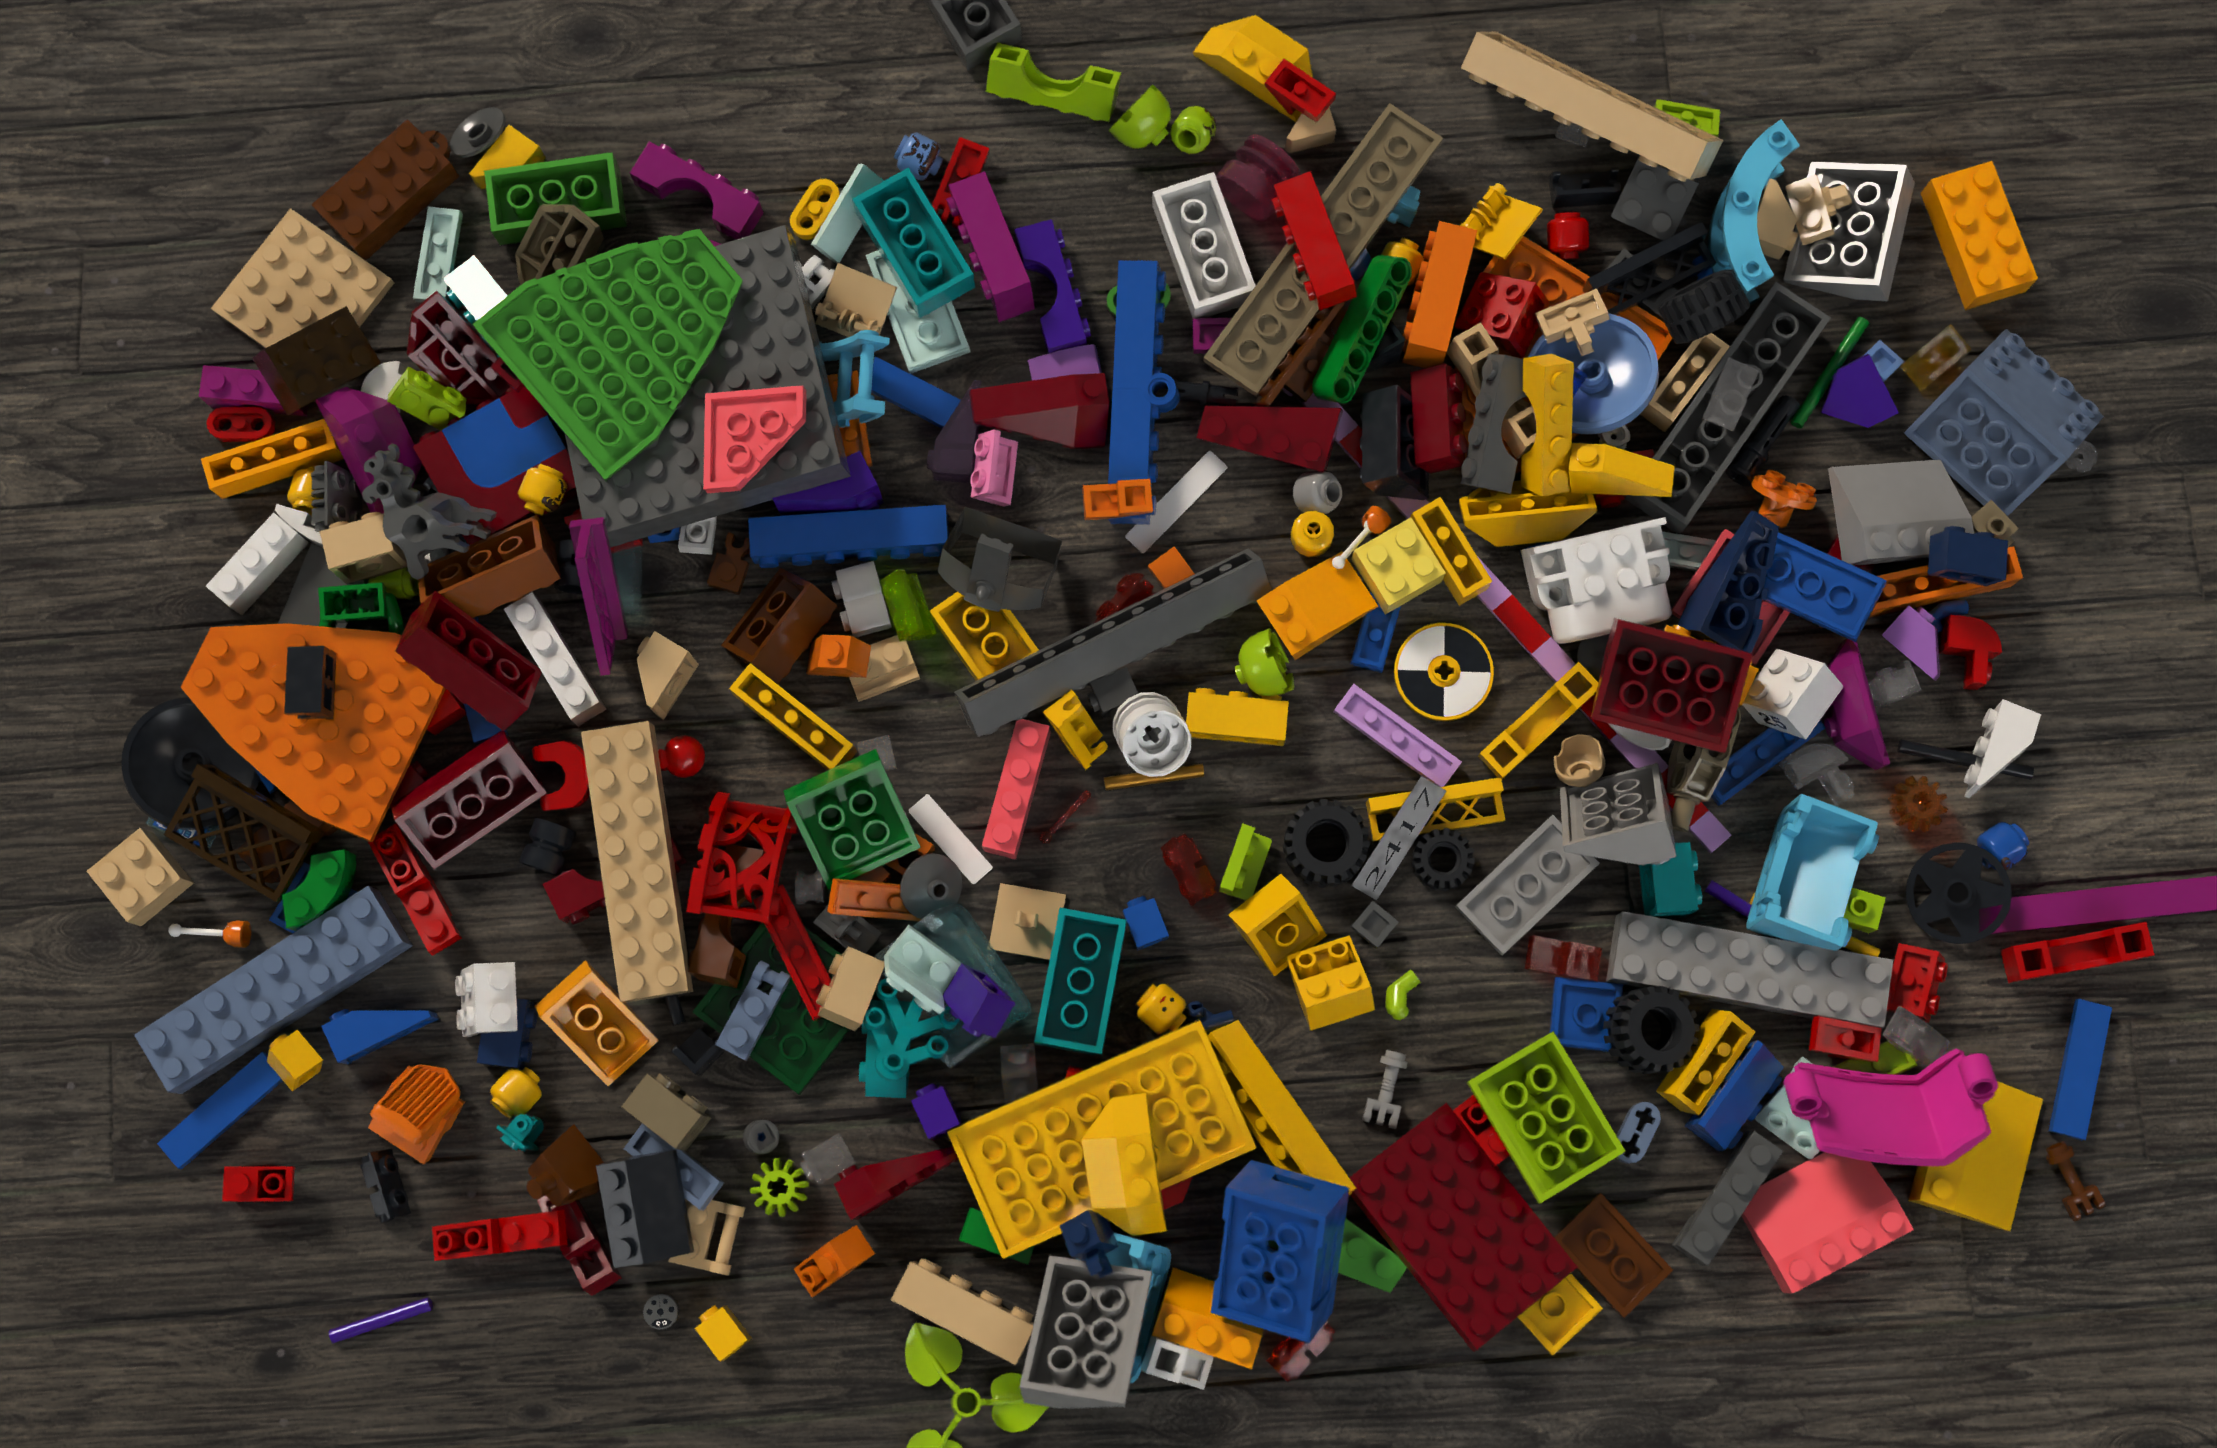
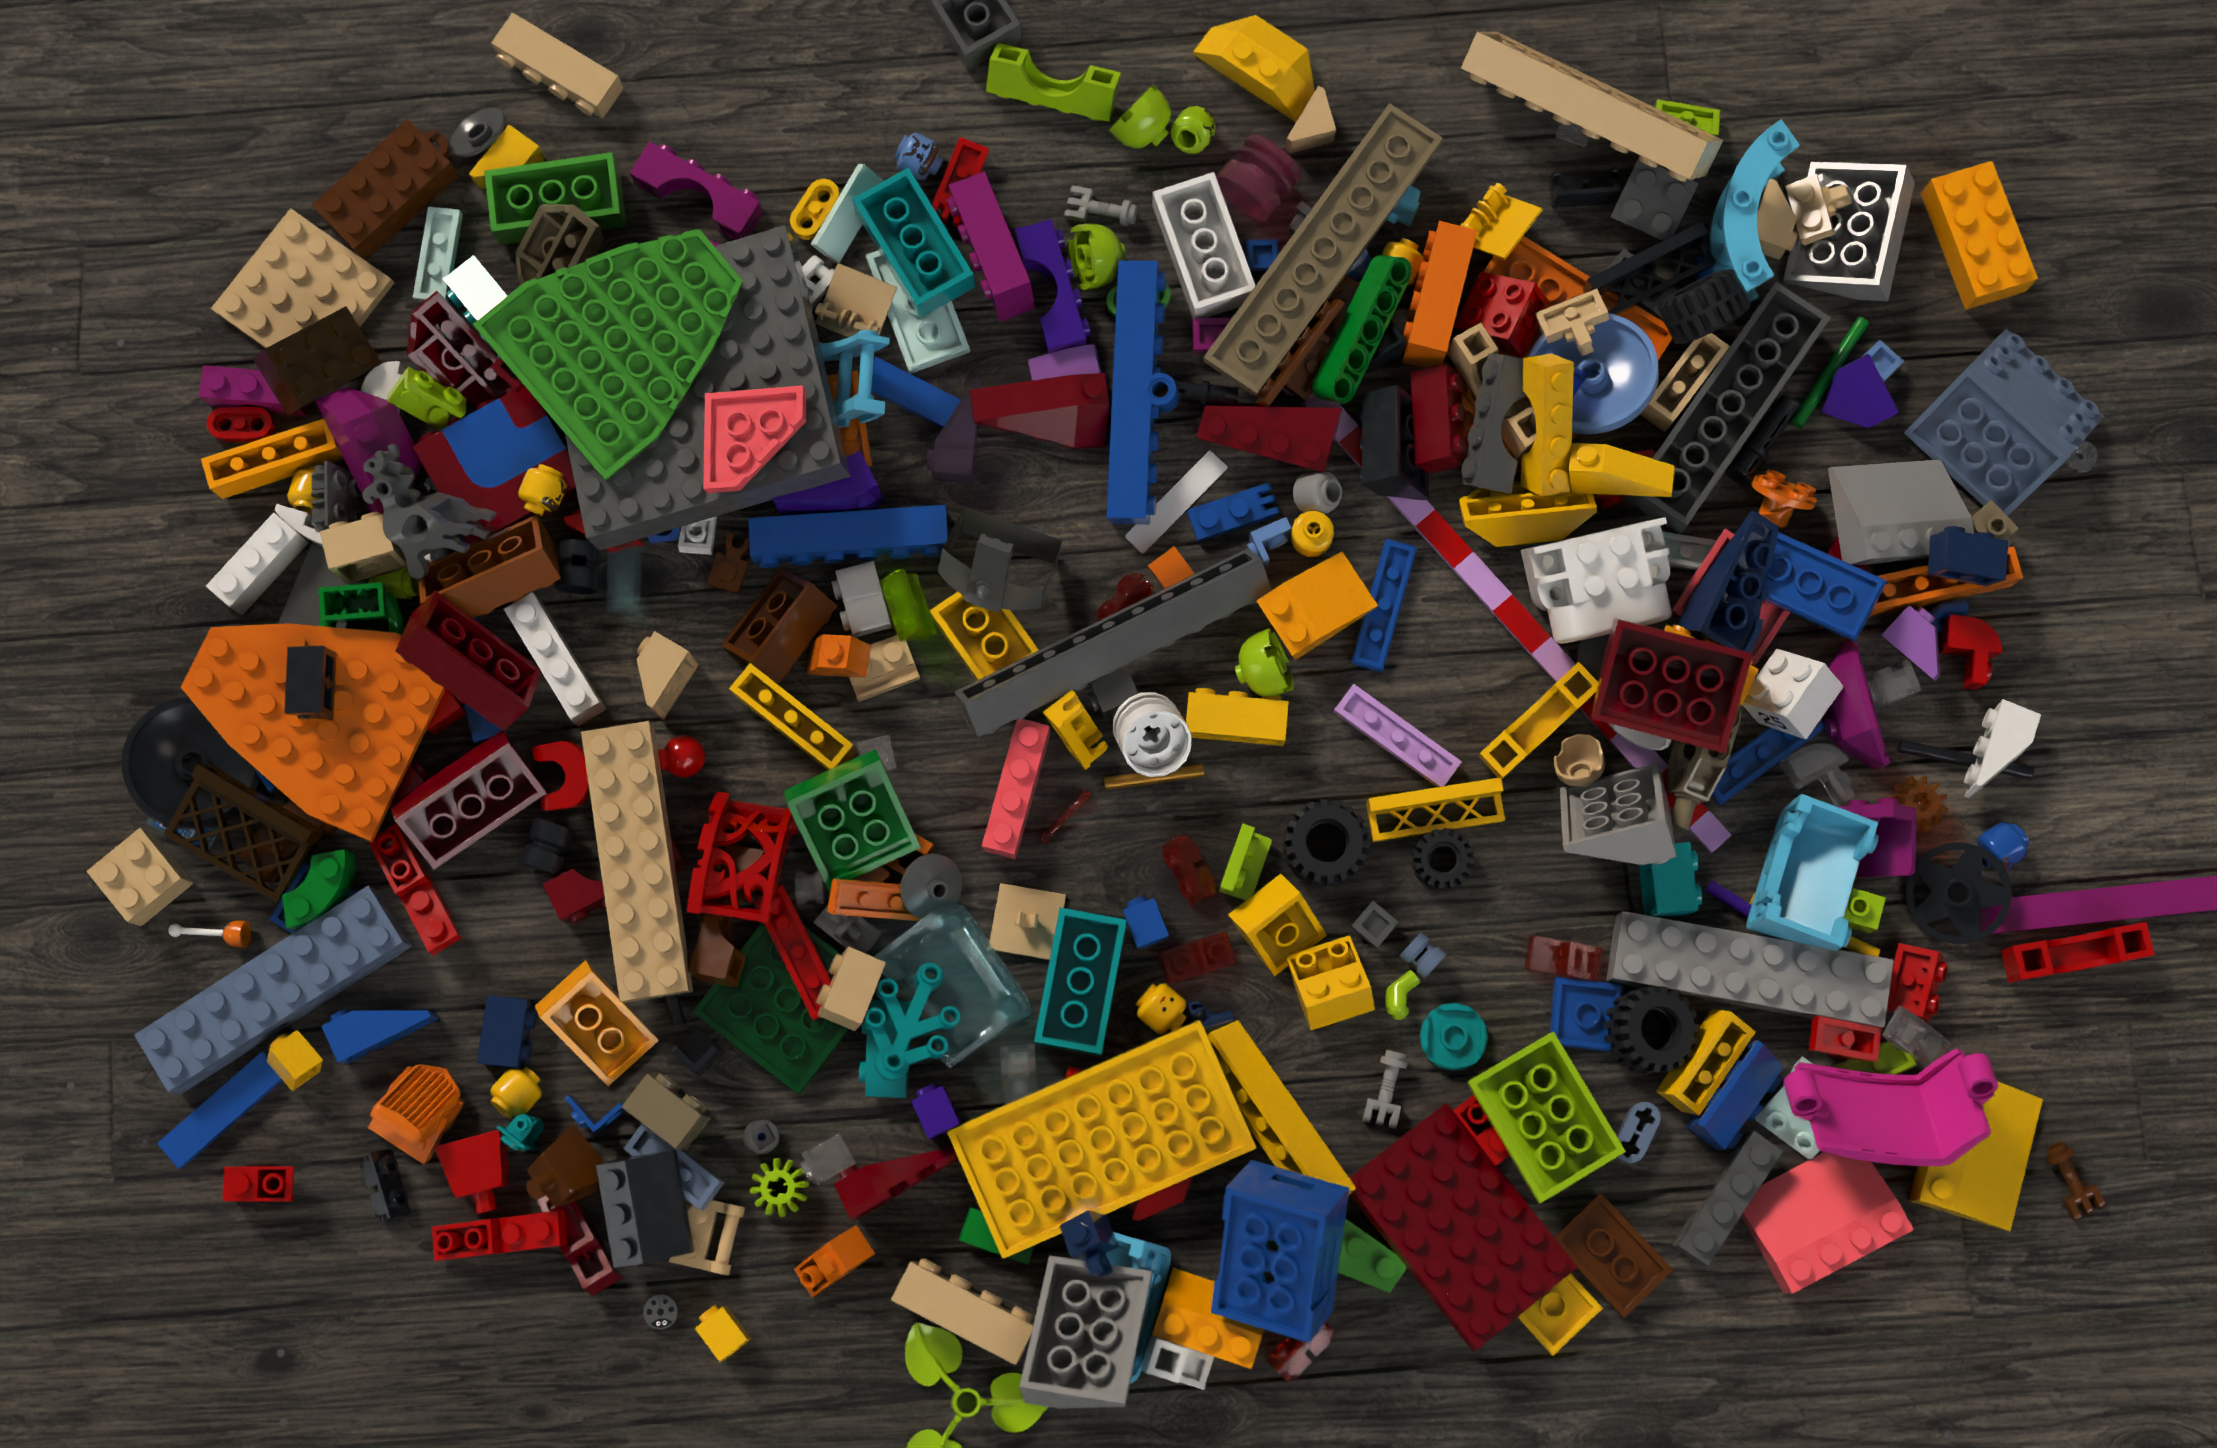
dark purple bar [329,1297,433,1343] -> none
white bracket [455,962,518,1037] -> none
magenta fence [569,517,628,676] -> none
sand blue plate [715,960,791,1061] -> none
light aqua bracket [884,925,961,1014] -> none
white sticker [909,794,992,884] -> none
dark purple brick [943,963,1016,1038] -> none
bright pink bracket [970,429,1018,507] -> none
orange slope [1082,479,1153,520] -> none
yellow wedge [1082,1092,1167,1236] -> none
red slope [1265,59,1336,123] -> none
red brick [1271,171,1357,311] -> none
hinge [1332,506,1391,569] -> none
light yellow brick [1351,517,1446,615] -> none
flat silver sticker [1351,776,1446,901] -> none
piece [1394,623,1494,721] -> none
yellow brick [1410,497,1492,606] -> none
light grey plate [1455,815,1600,956] -> none
red head [1547,212,1589,260] -> none
white plate [1598,425,1630,450] -> none
clear slope [1702,357,1759,431] -> none
clear yellow slope [1900,324,1972,391] -> none
blue tile [2048,999,2112,1140] -> none
none -> red torso [435,1130,510,1215]
none -> tan brick [491,13,624,119]
none -> blue bracket [565,1095,626,1134]
none -> light grey hinge [1064,186,1138,226]
none -> lime cylinder [1067,224,1126,290]
none -> clear red slope [1158,931,1237,986]
none -> blue hinge [1187,483,1281,543]
none -> blue tile [1245,239,1279,275]
none -> medium blue bracket [1246,517,1292,568]
none -> sand blue wheel [1399,931,1447,979]
none -> teal tile [1419,1003,1488,1071]
none -> magenta bracket [1836,798,1916,878]

